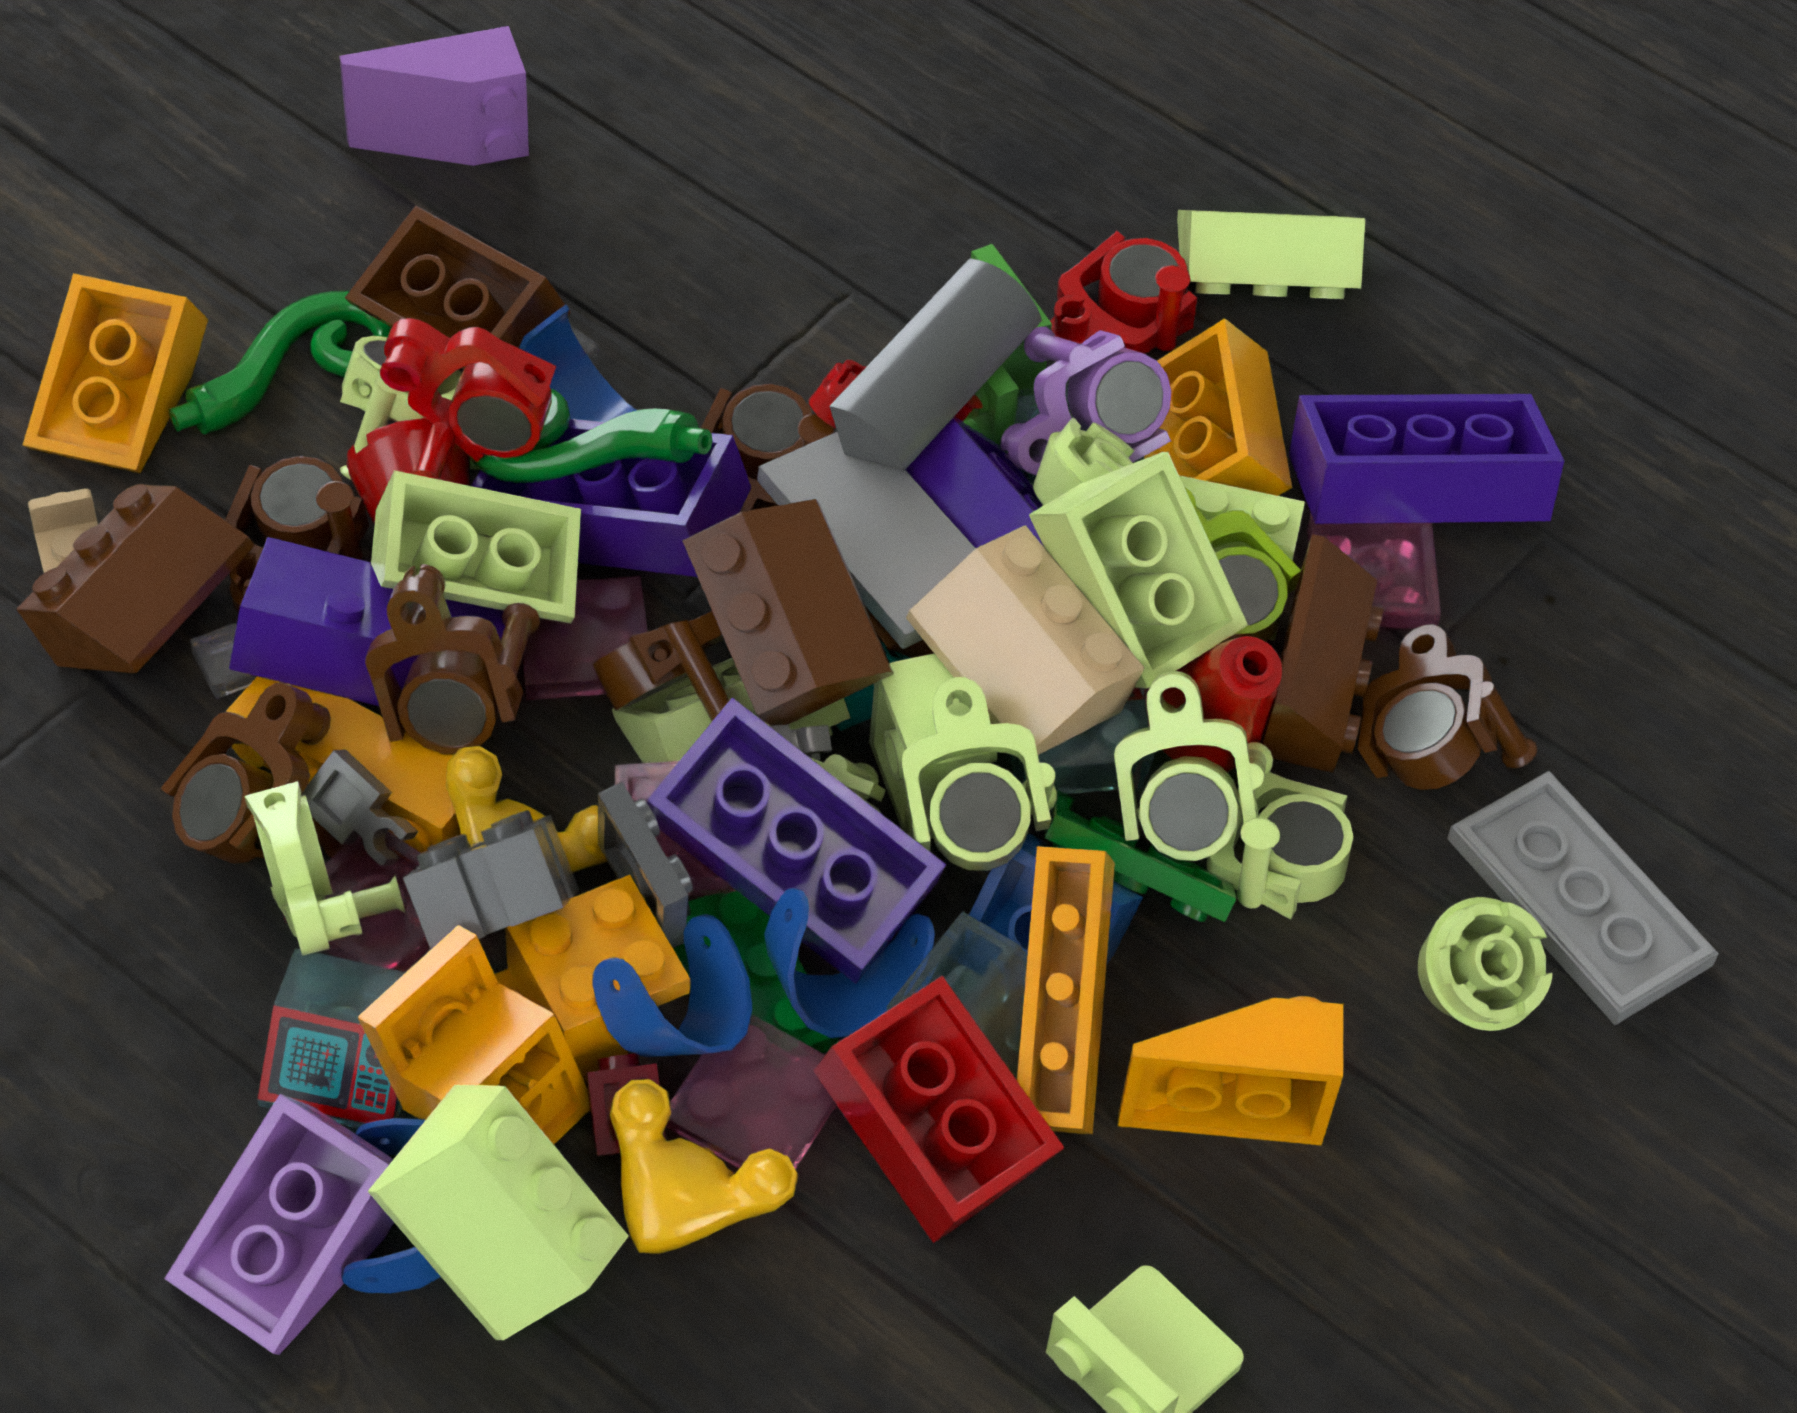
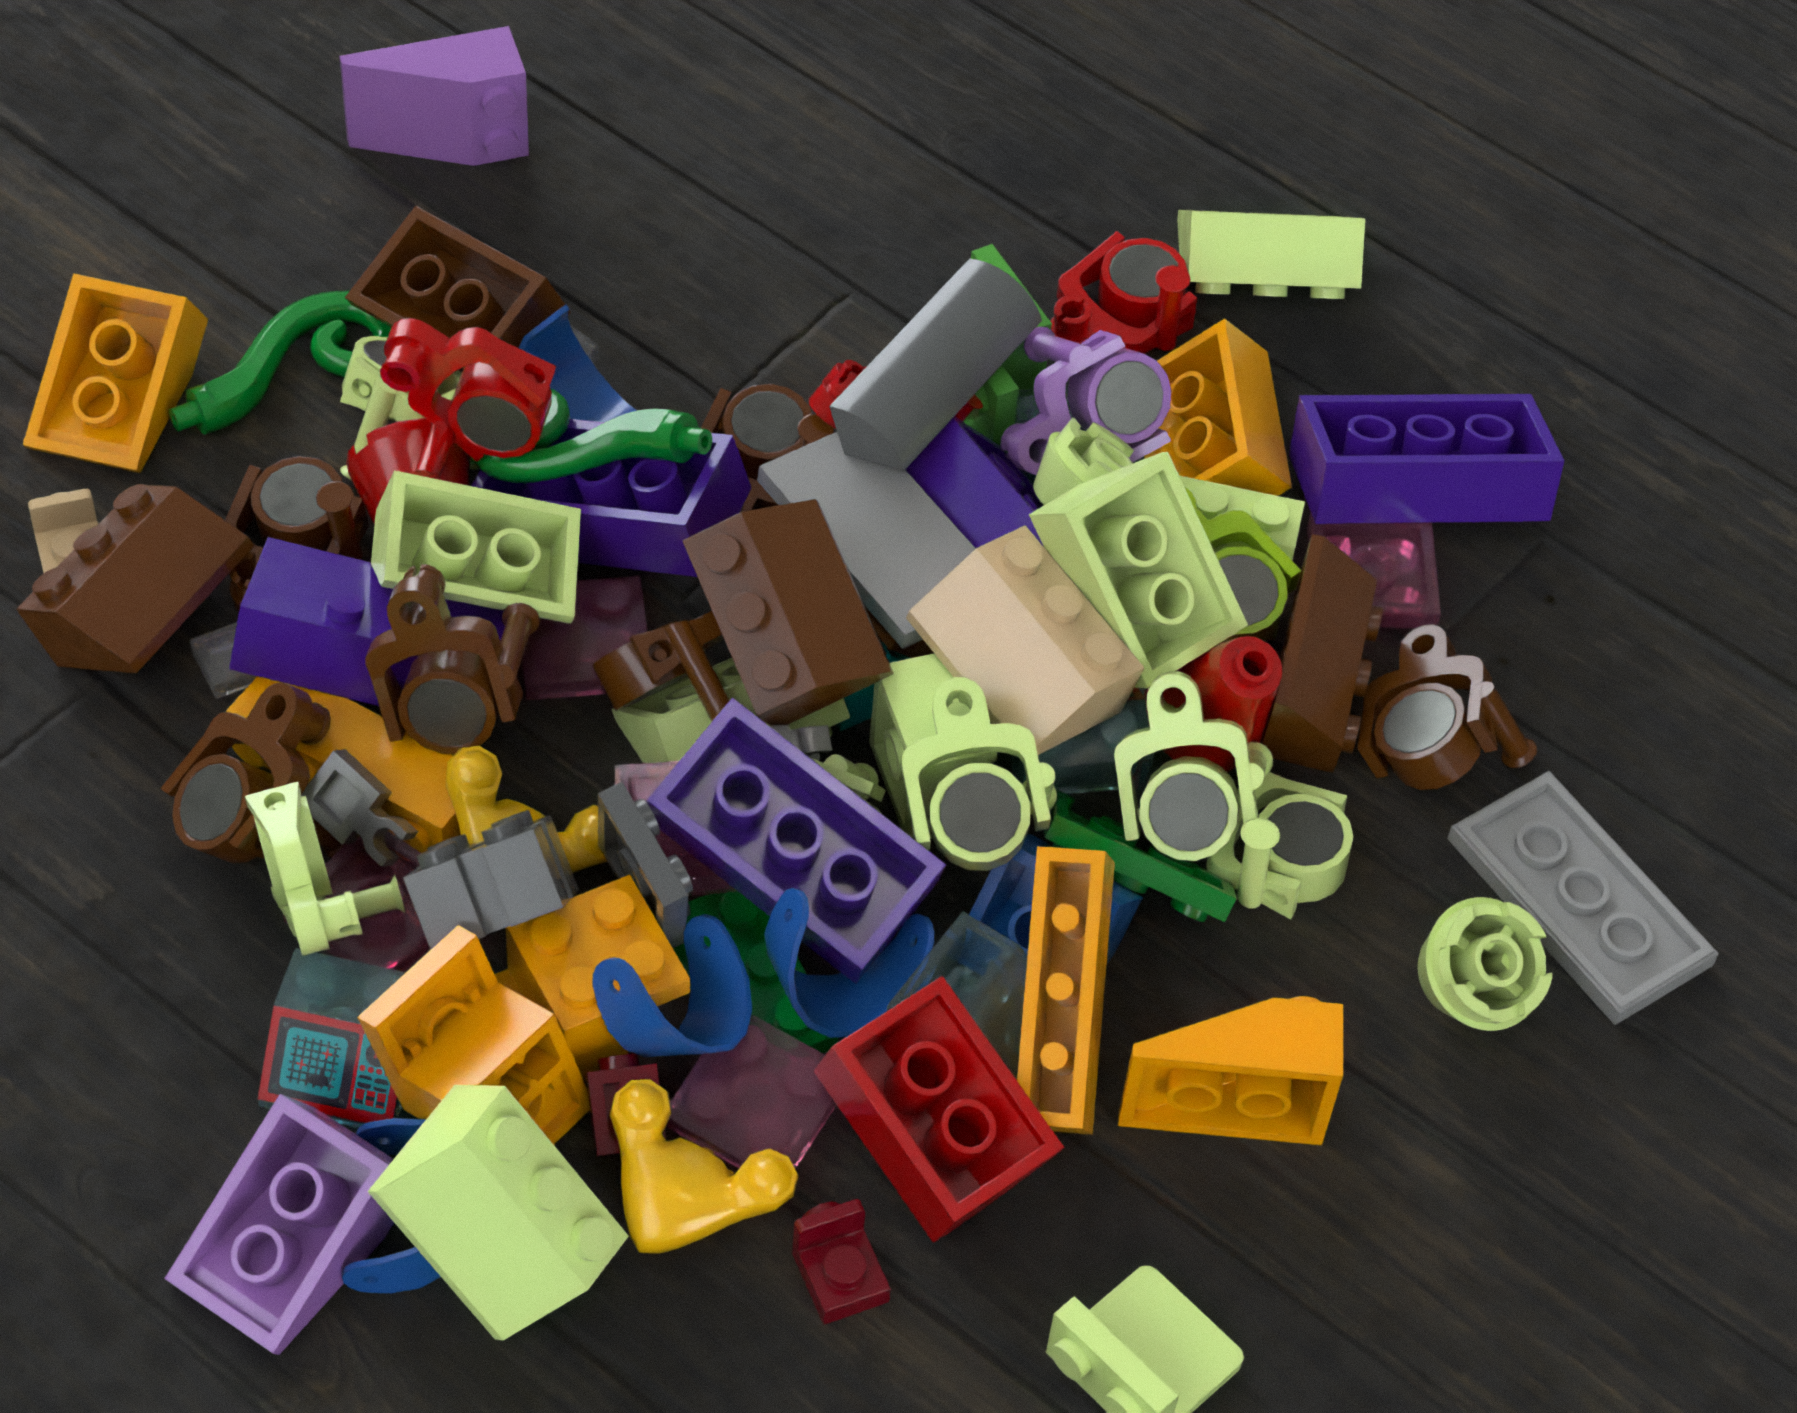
none -> dark red bracket [792,1199,891,1325]

